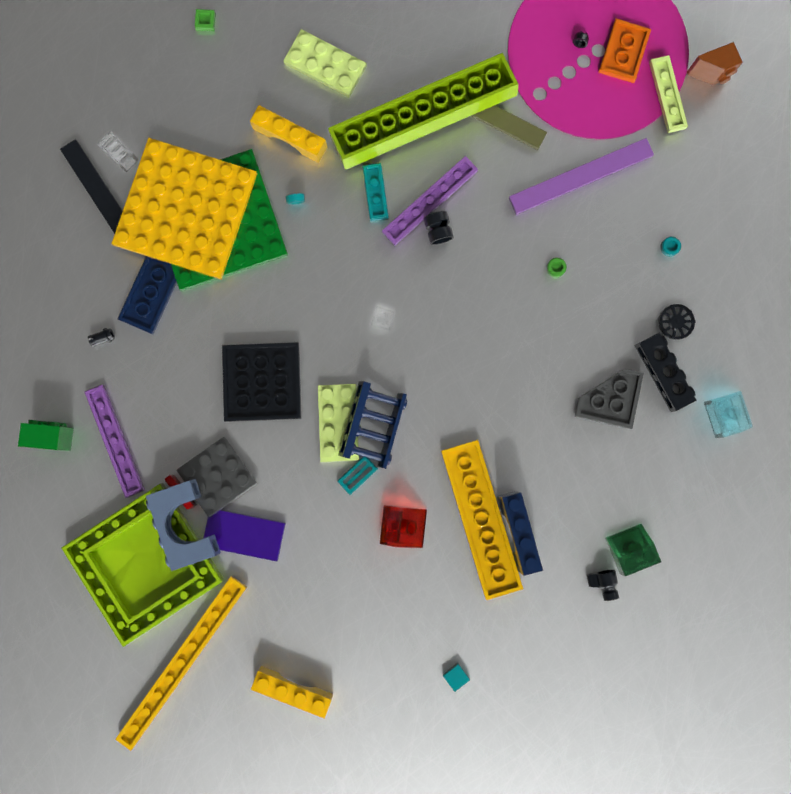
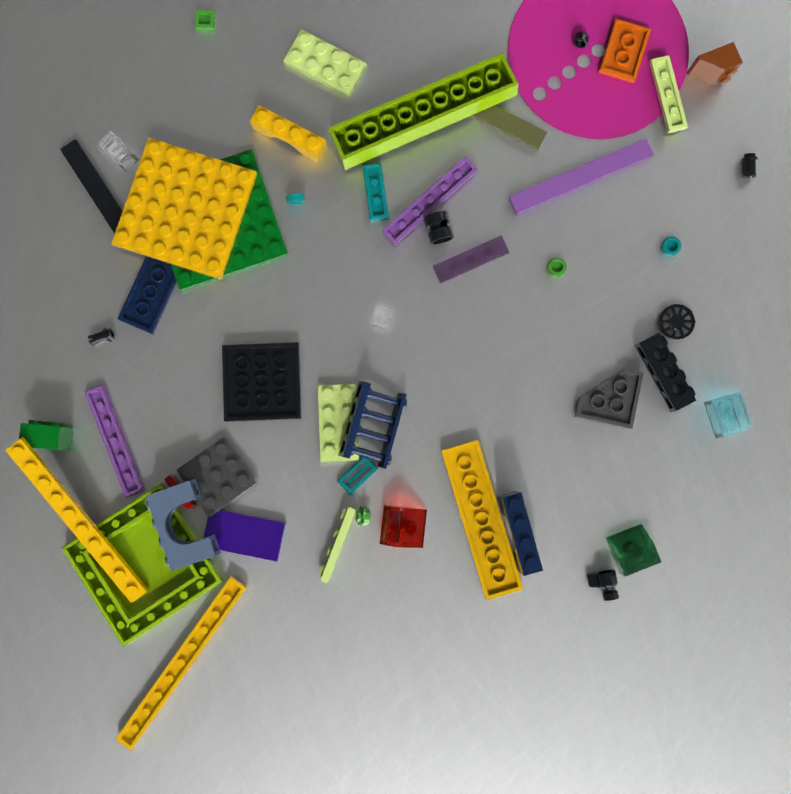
yellow arch [251,666,333,719] -> none
teal tile [443,663,470,692] -> none
none -> yellow plate [5,437,148,603]
none -> yellowish green plate [319,506,356,584]
none -> bright green plate [355,506,370,527]
none -> clear purple tile [433,235,509,284]
none -> black pin [742,153,758,178]

